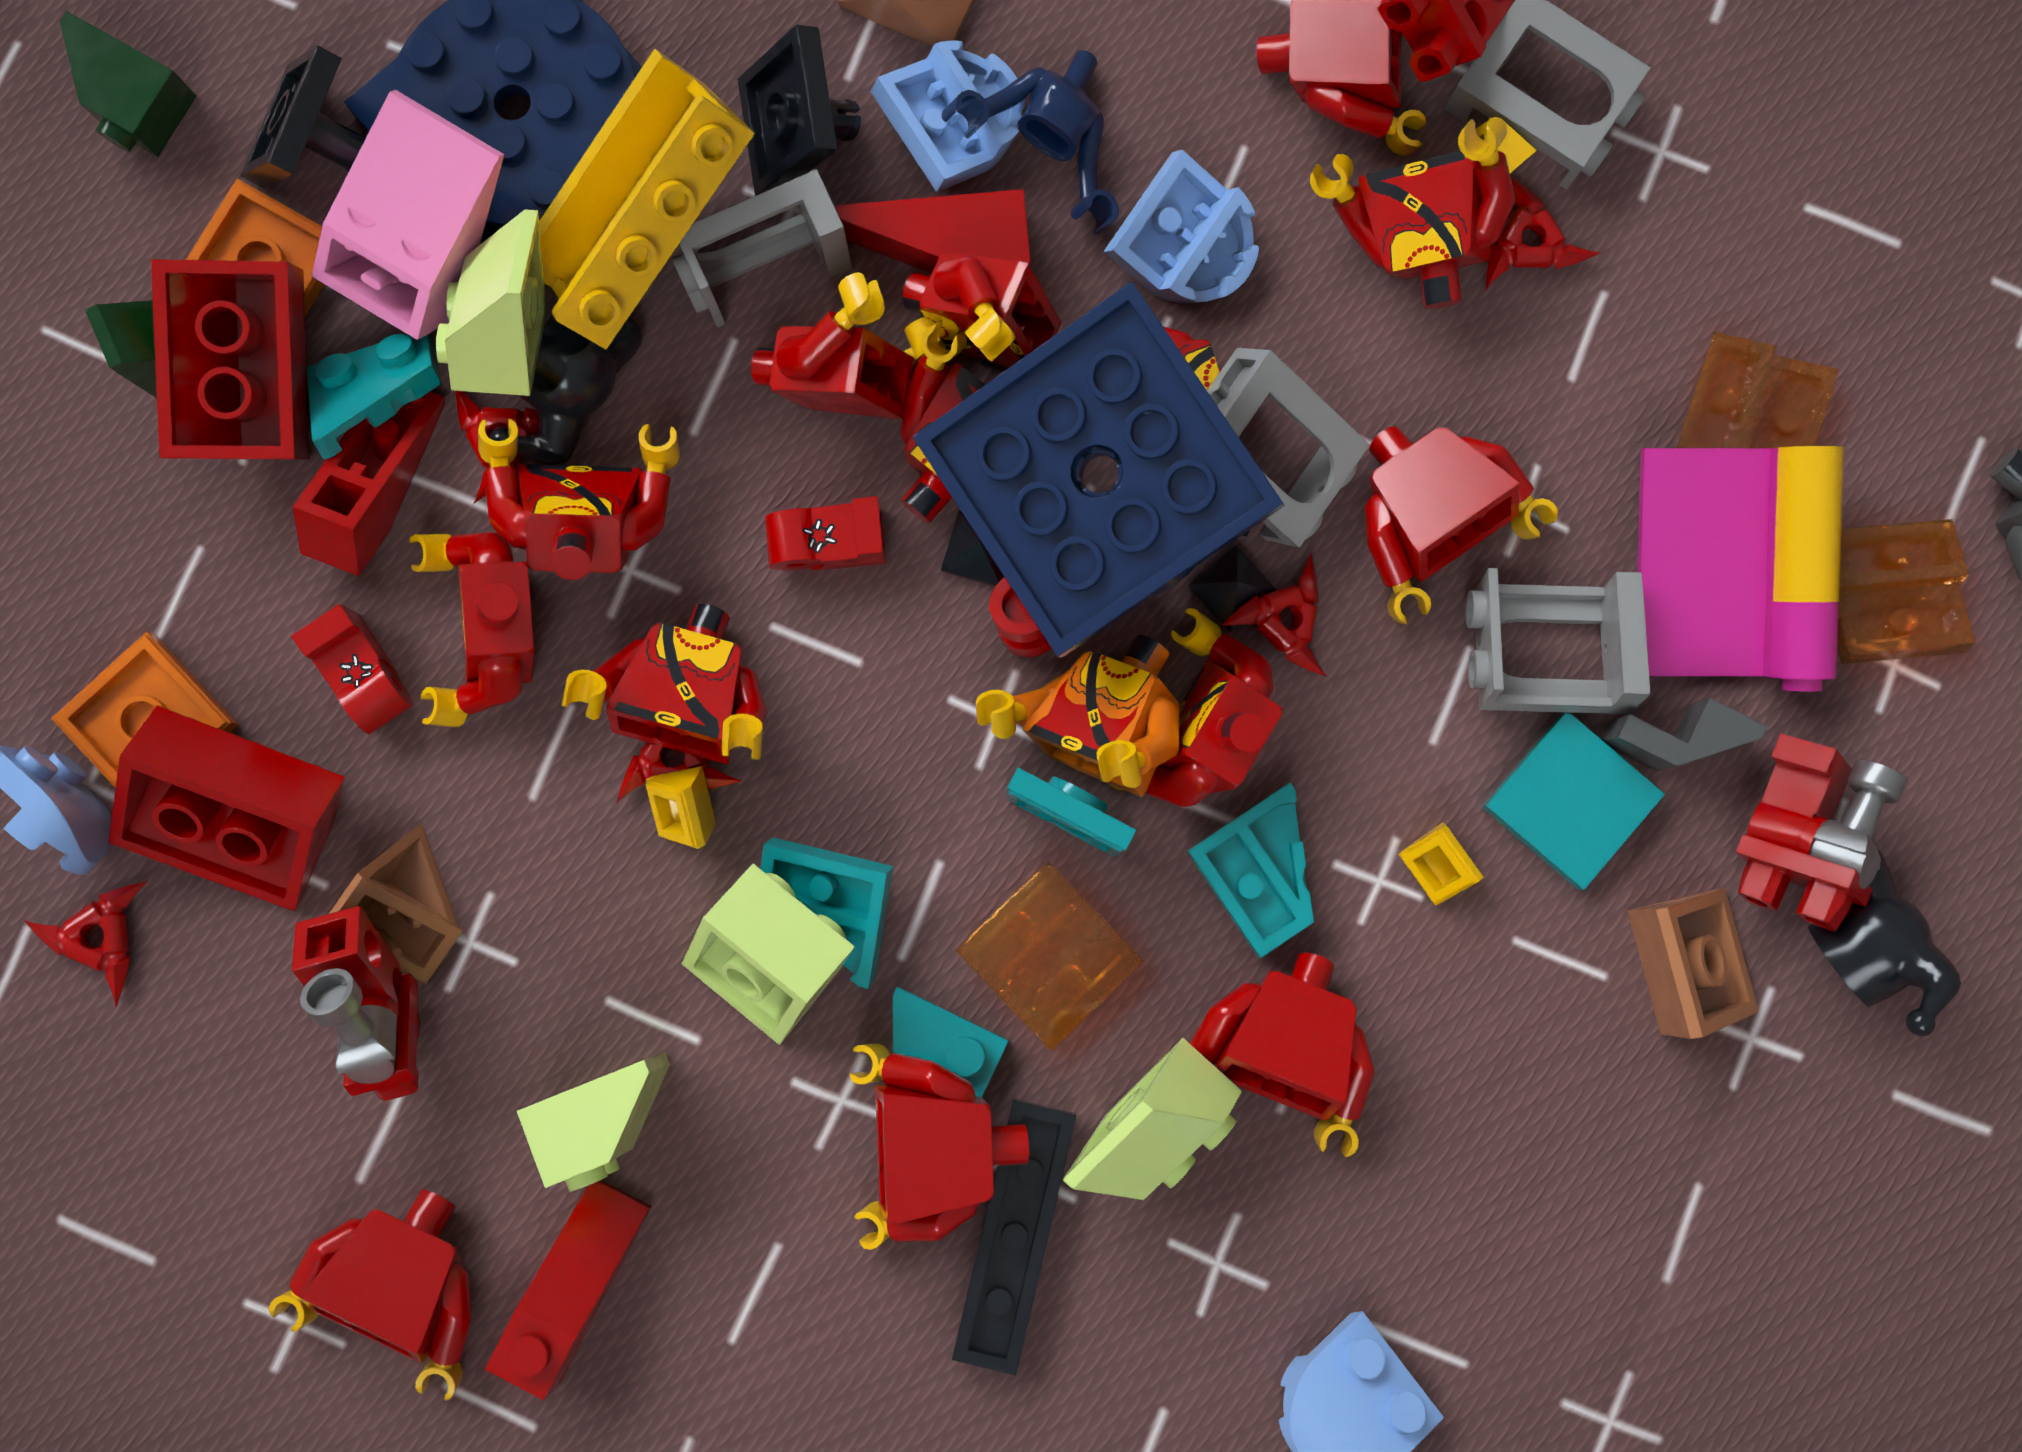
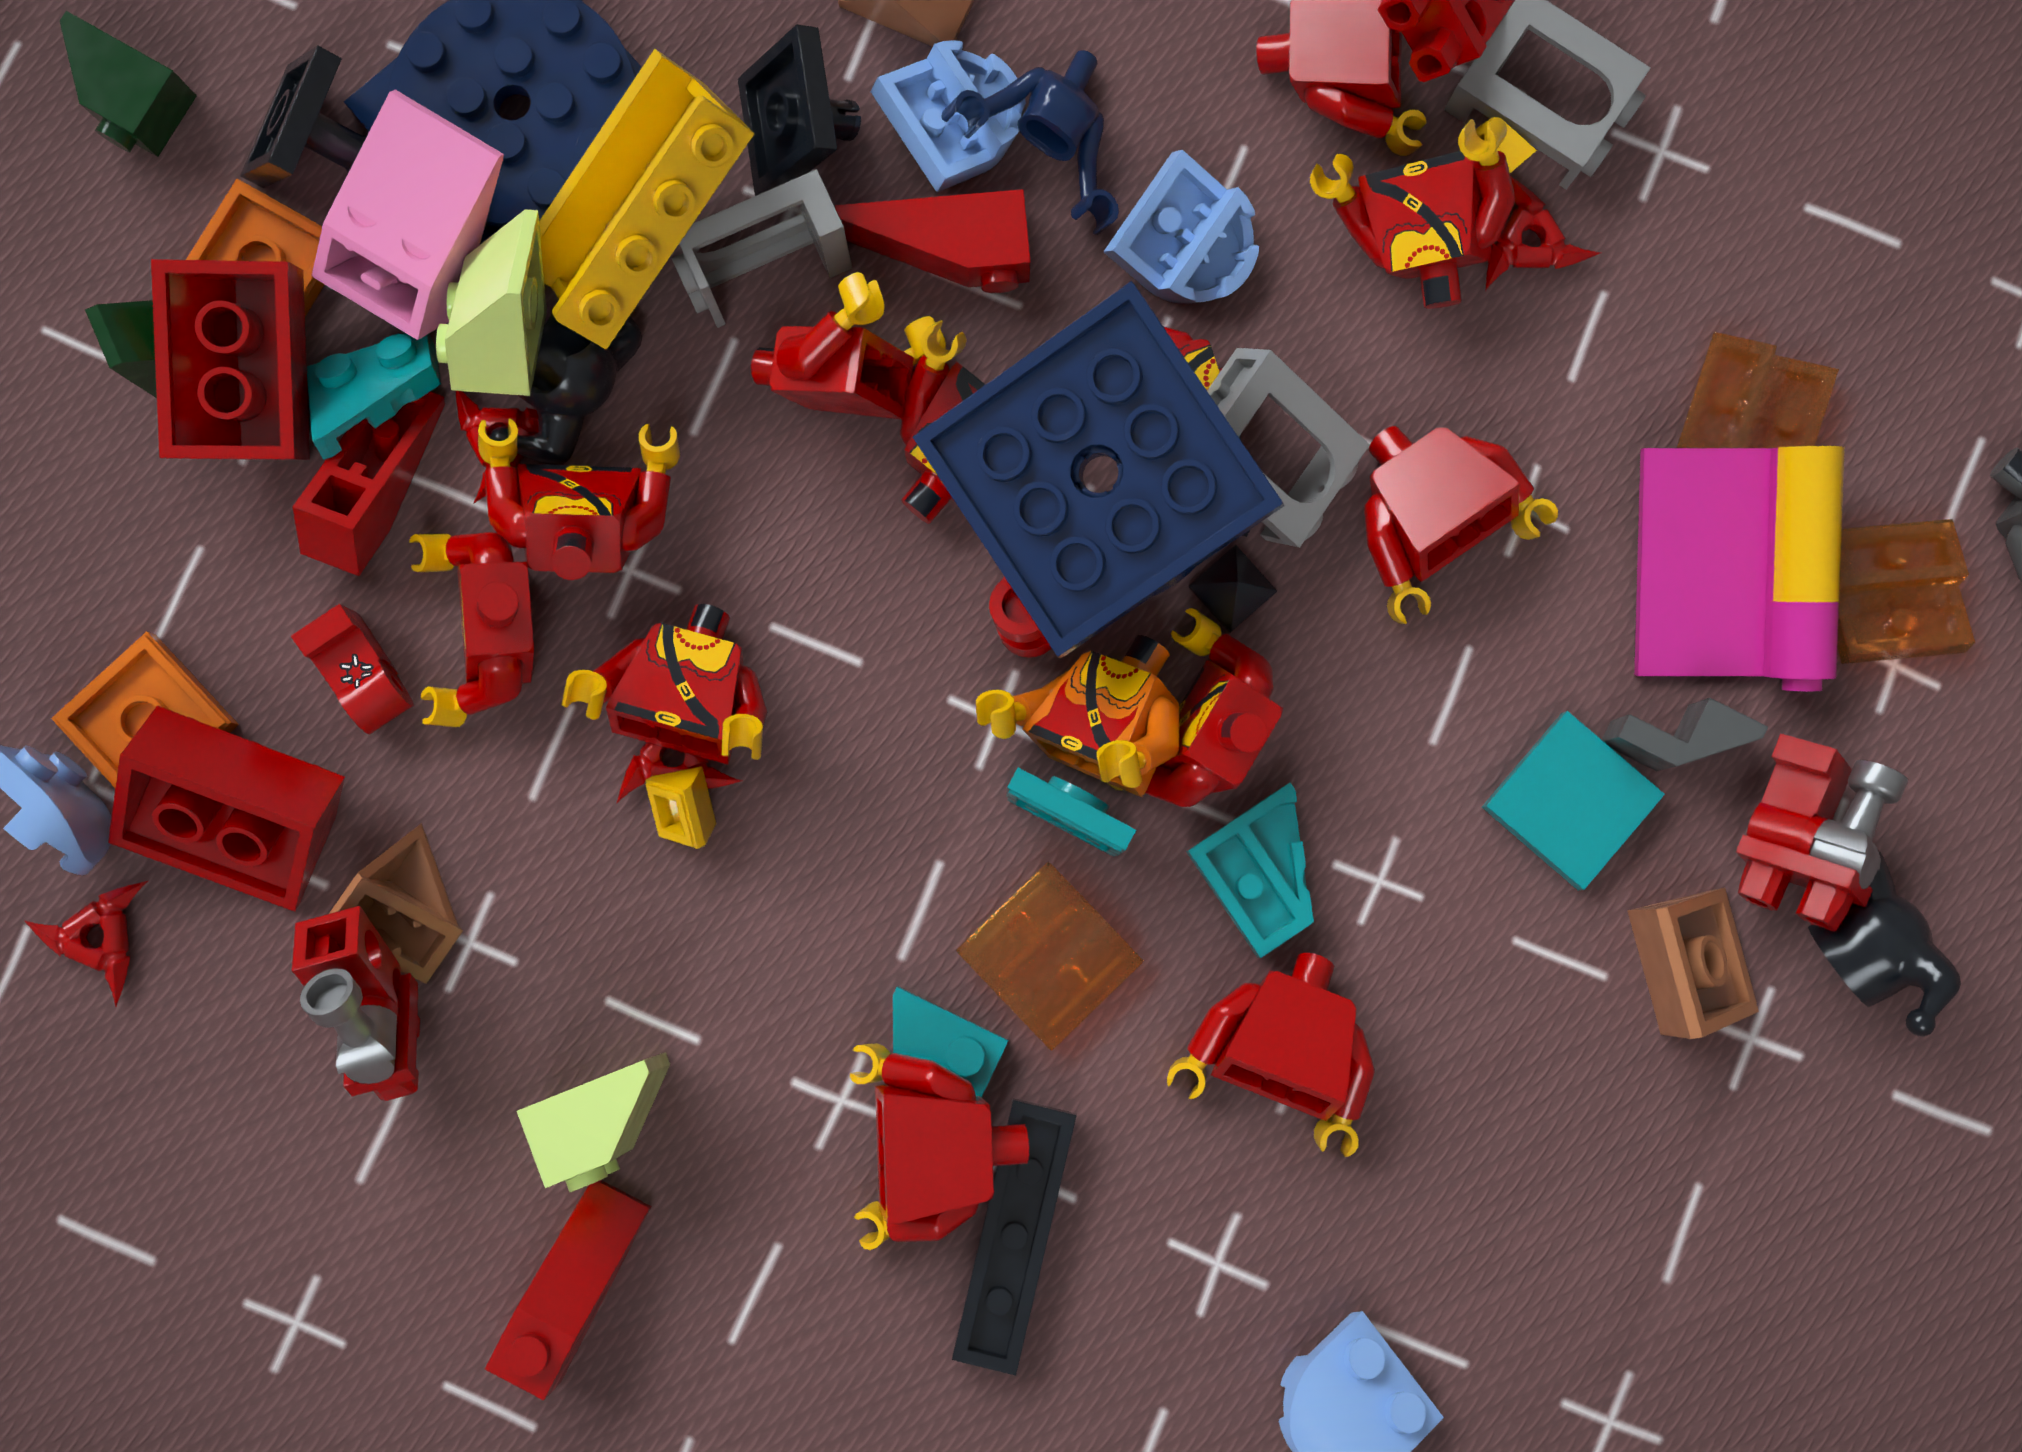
red torso [268,1189,471,1401] -> none
yellowish green slope [682,863,855,1045] -> none
teal wing [760,837,894,989] -> none
red leg [765,496,886,571] -> none
red torso [902,251,1062,369] -> none
black slope [941,511,1004,587] -> none
yellowish green slope [1063,1038,1242,1200] -> none
red piece [1222,553,1327,677] -> none
yellow slope [1399,822,1484,906] -> none
light grey panel [1465,568,1650,714] -> none

